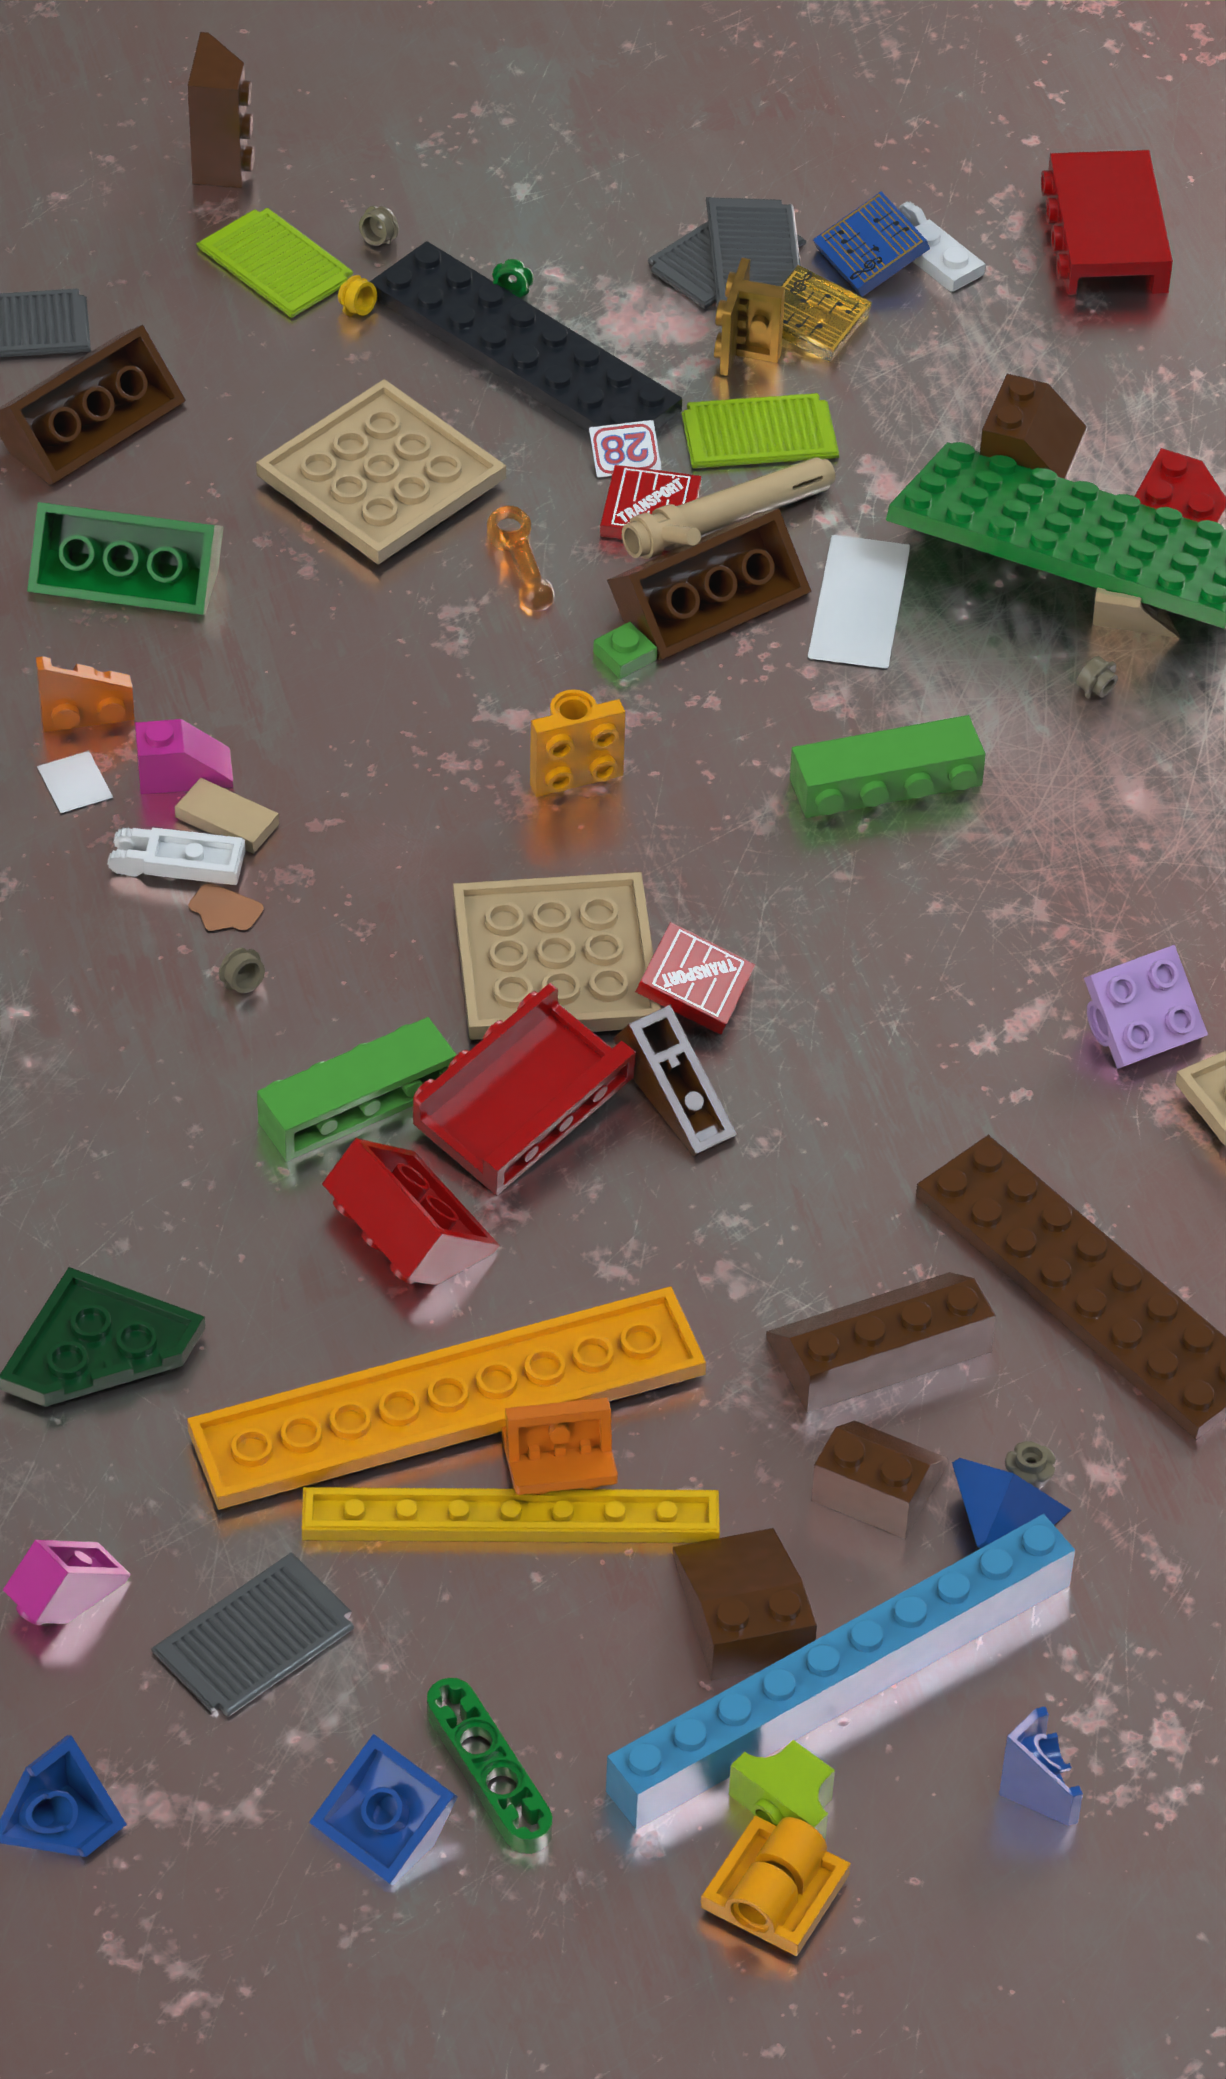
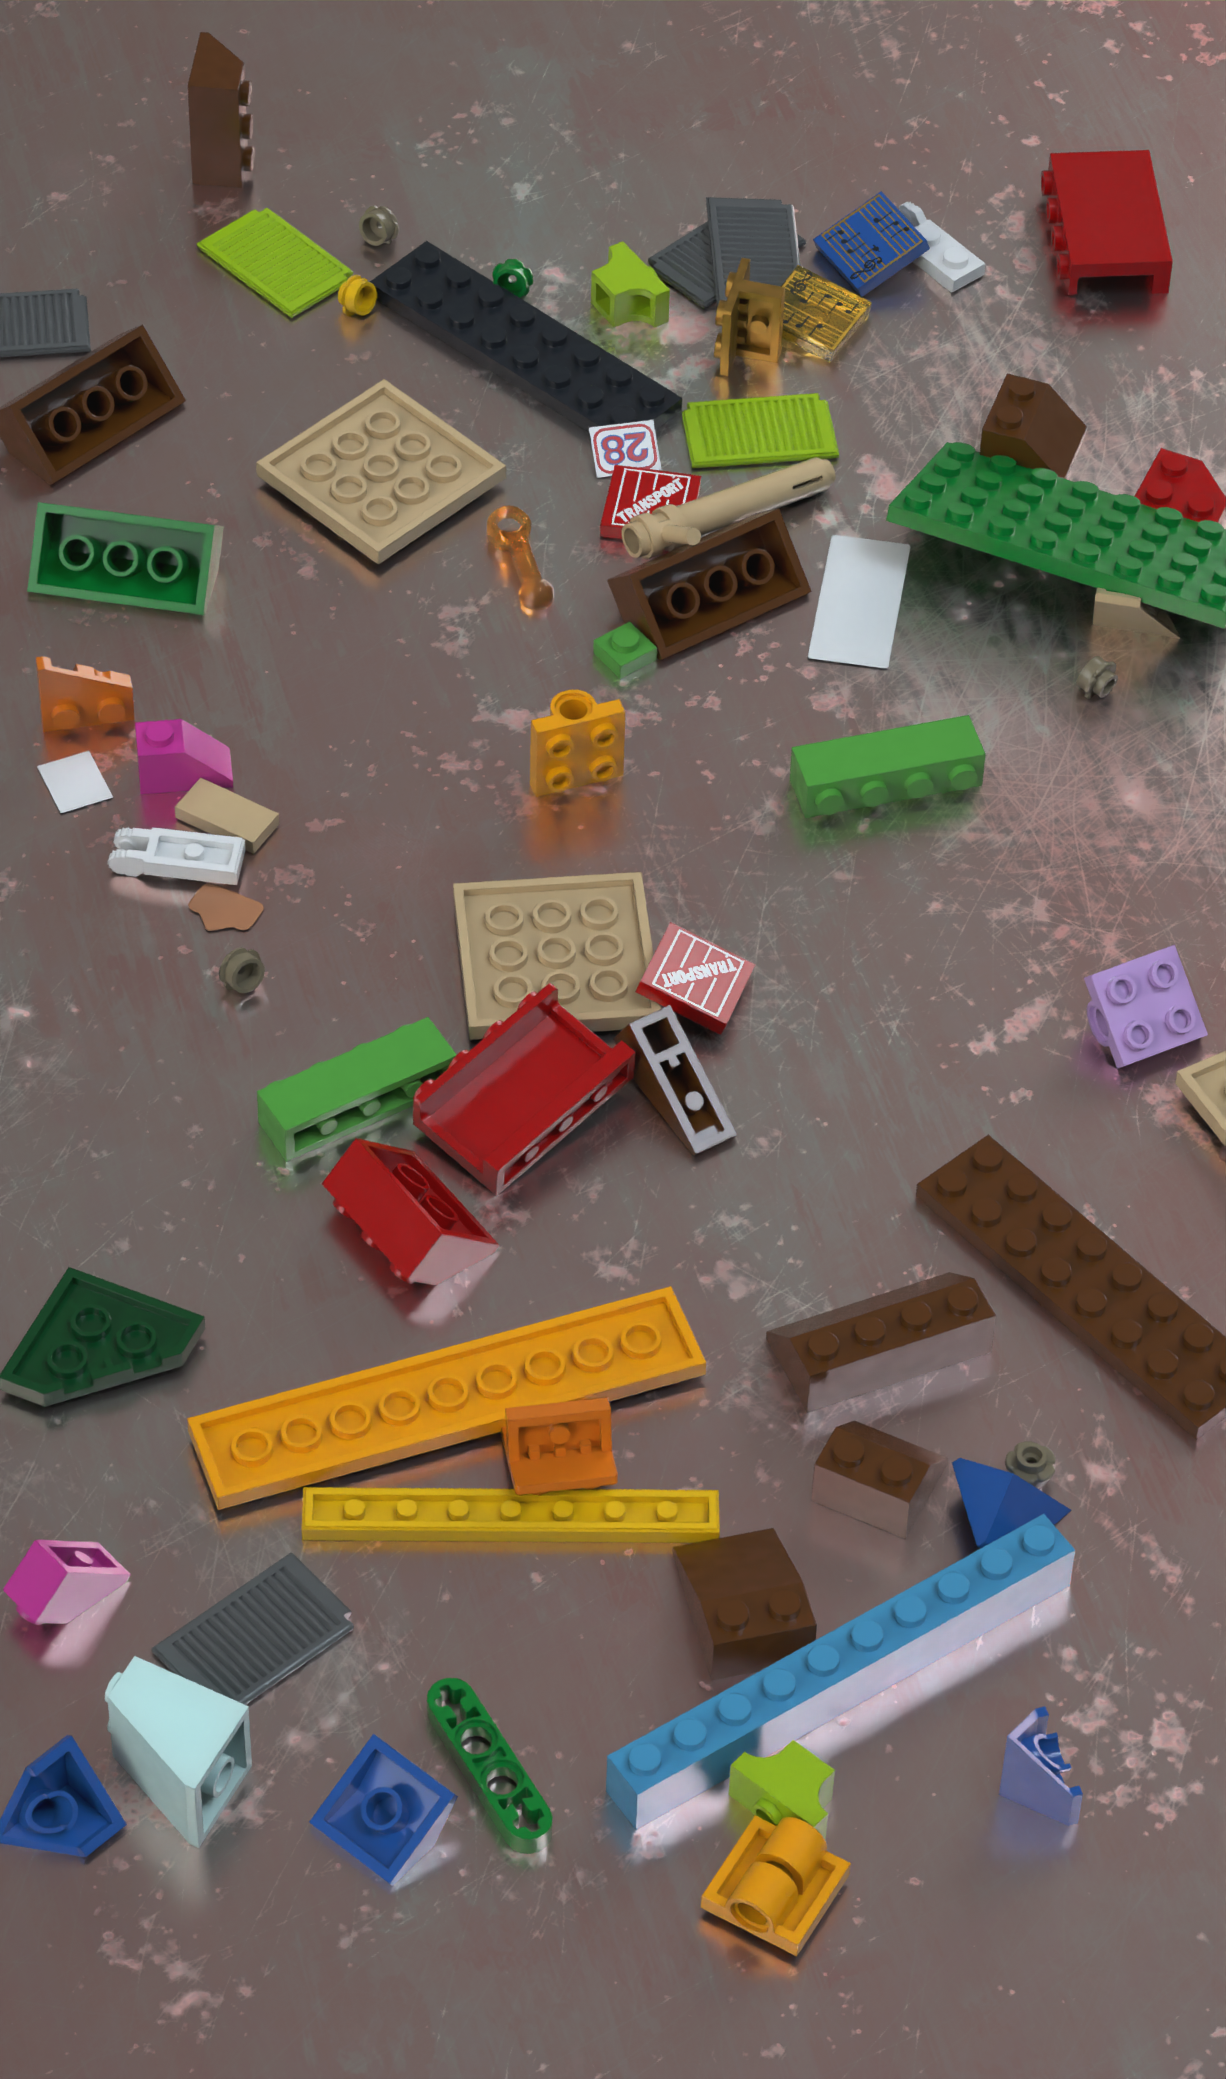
none -> light aqua slope [105,1656,252,1848]
none -> lime brick [591,241,670,328]

